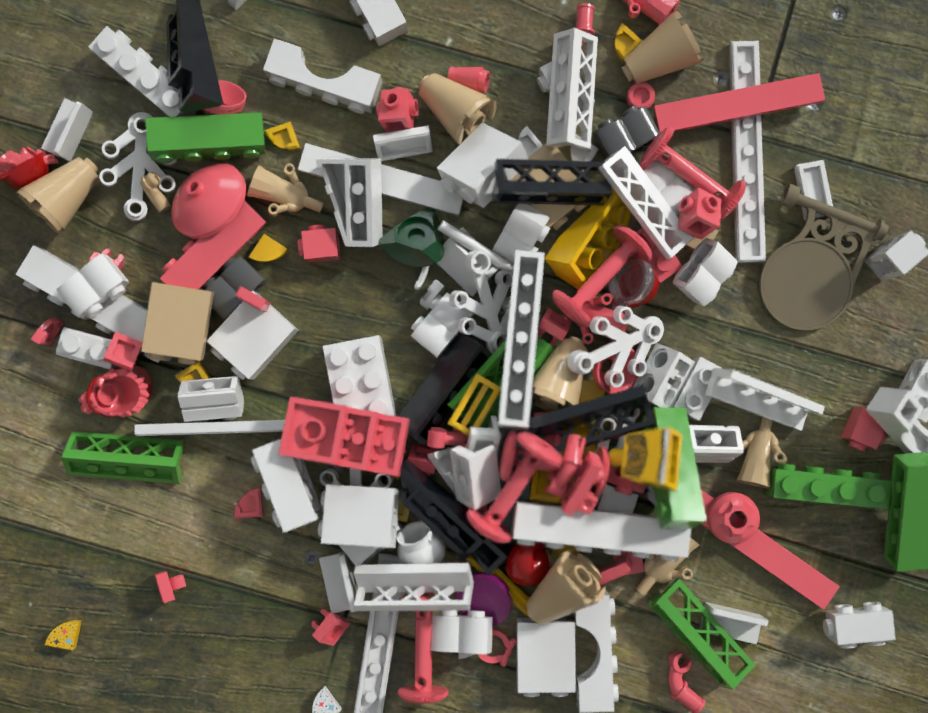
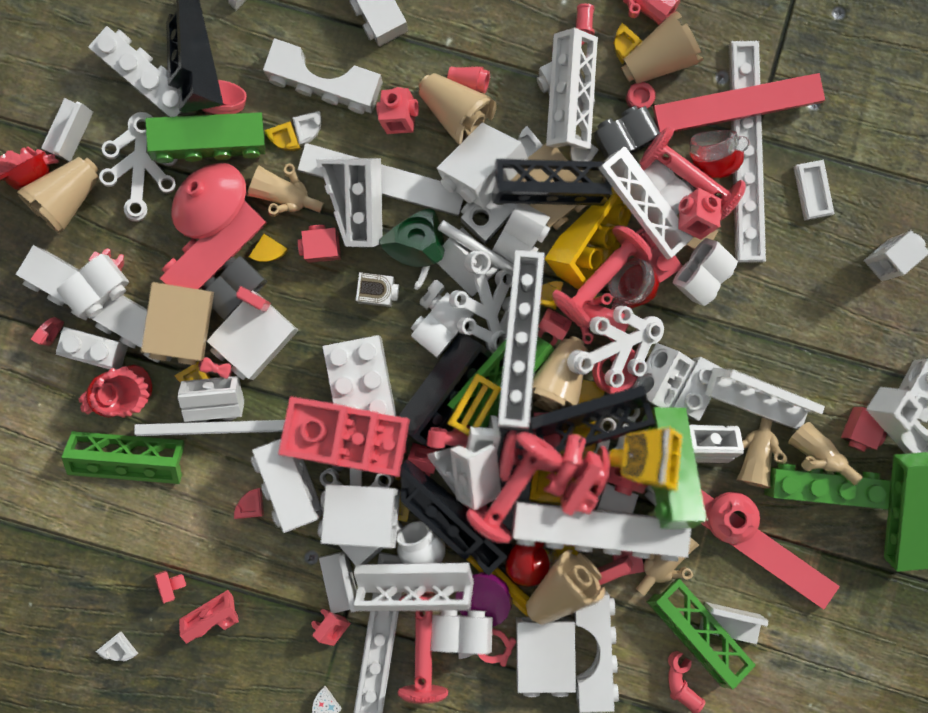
yellow tile [45,620,82,650] -> none
coral tile [104,332,143,371] -> none
tan arm [140,172,171,214] -> none
white tile [373,125,433,161] -> none
dark tan piece [758,183,889,330] -> none
white brick [823,602,896,648] -> none
none -> white tile [96,632,138,661]
none -> coral hinge [179,590,239,644]
none -> coral piece [198,357,233,379]
none -> white tile [293,111,322,147]
none -> brick [356,272,399,307]
none -> white brick [461,200,518,244]
none -> yellow tile [540,281,564,310]
none -> clear piece [690,130,750,179]
none -> tan piece [788,422,863,485]

